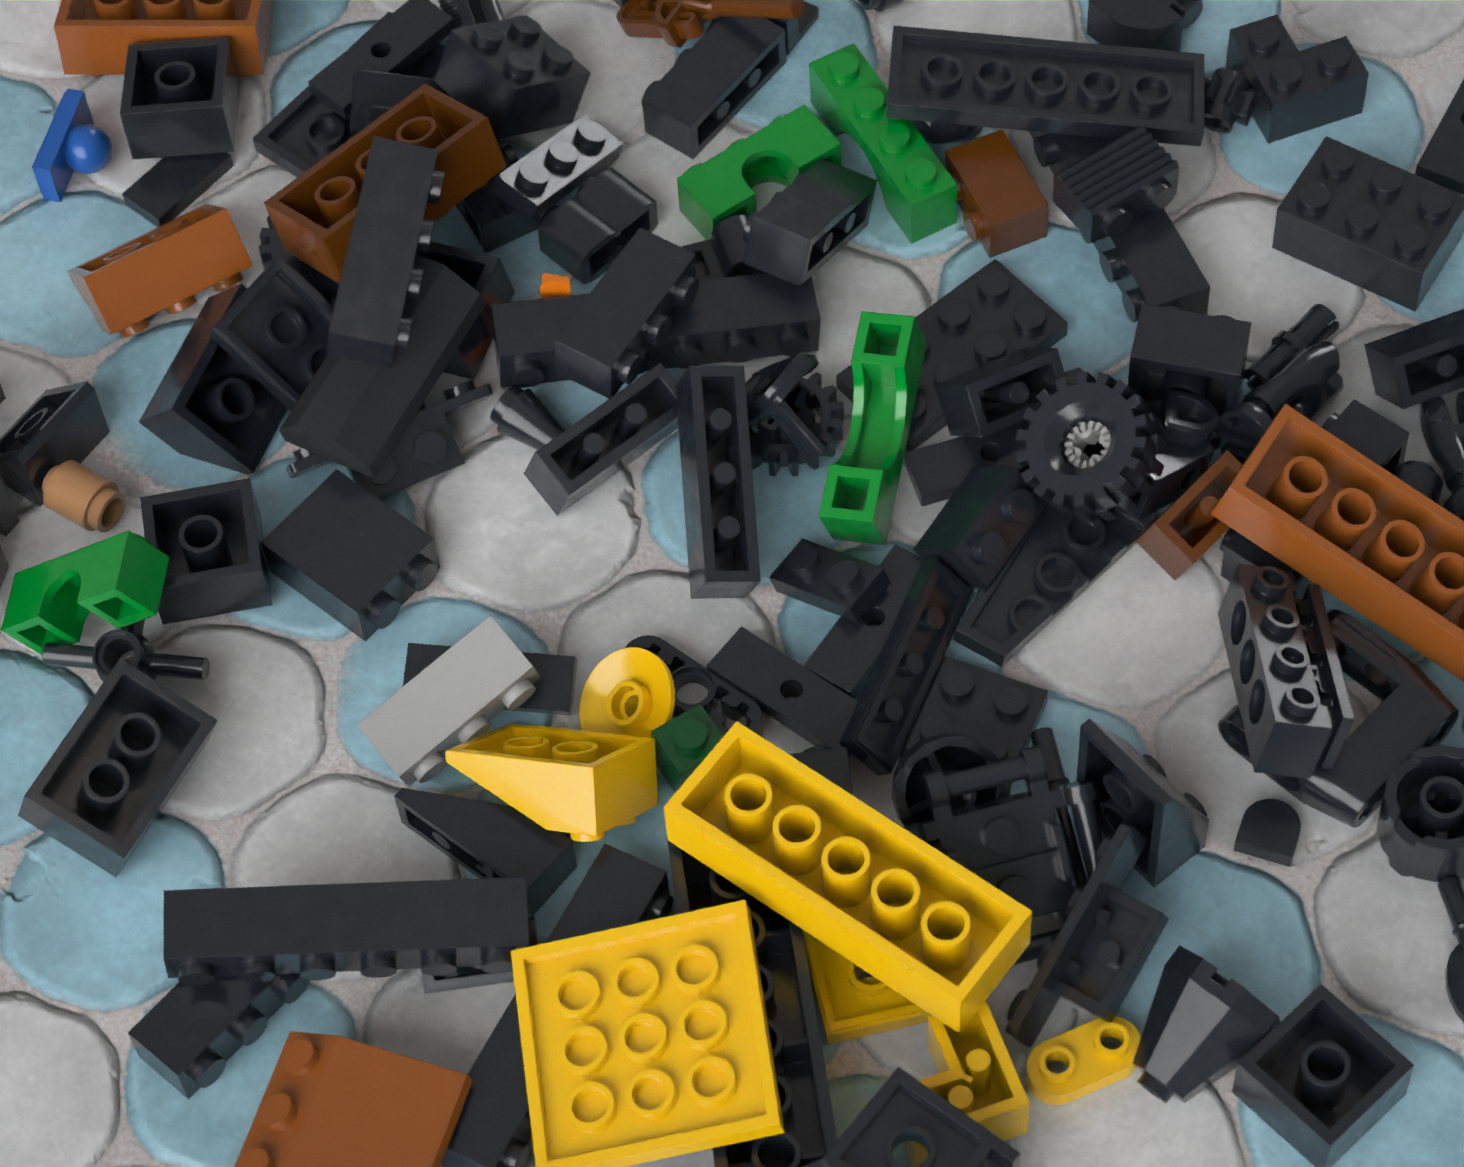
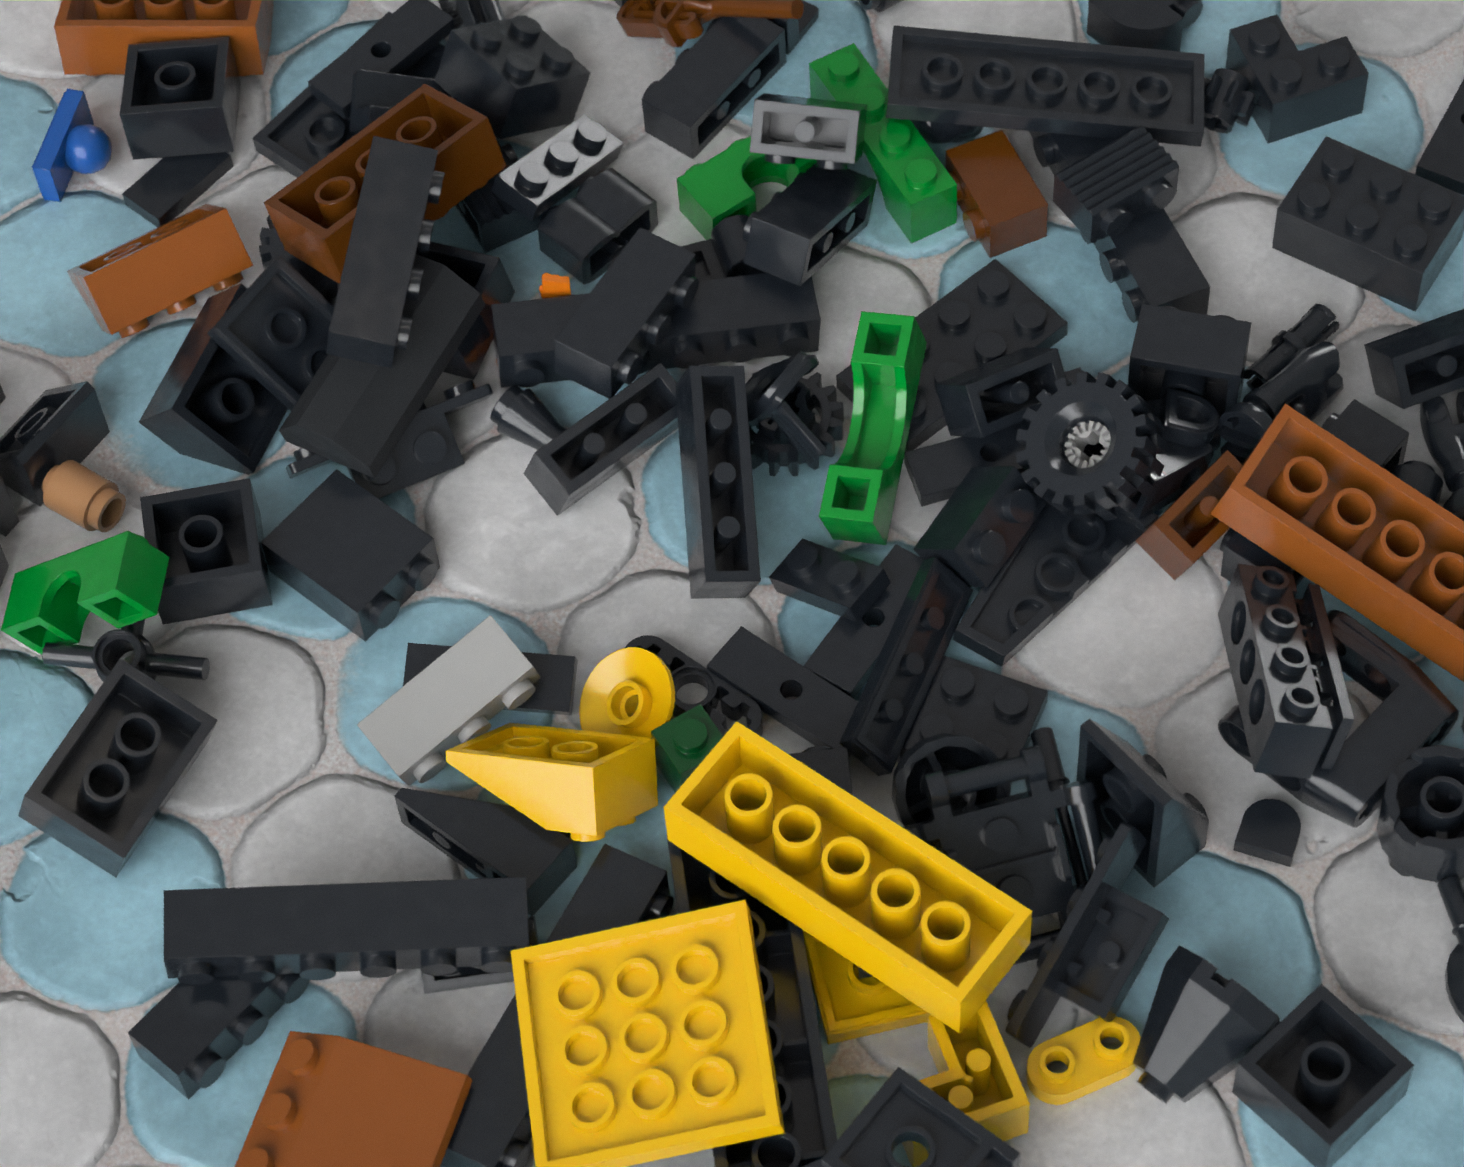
none -> brick [750,93,867,170]

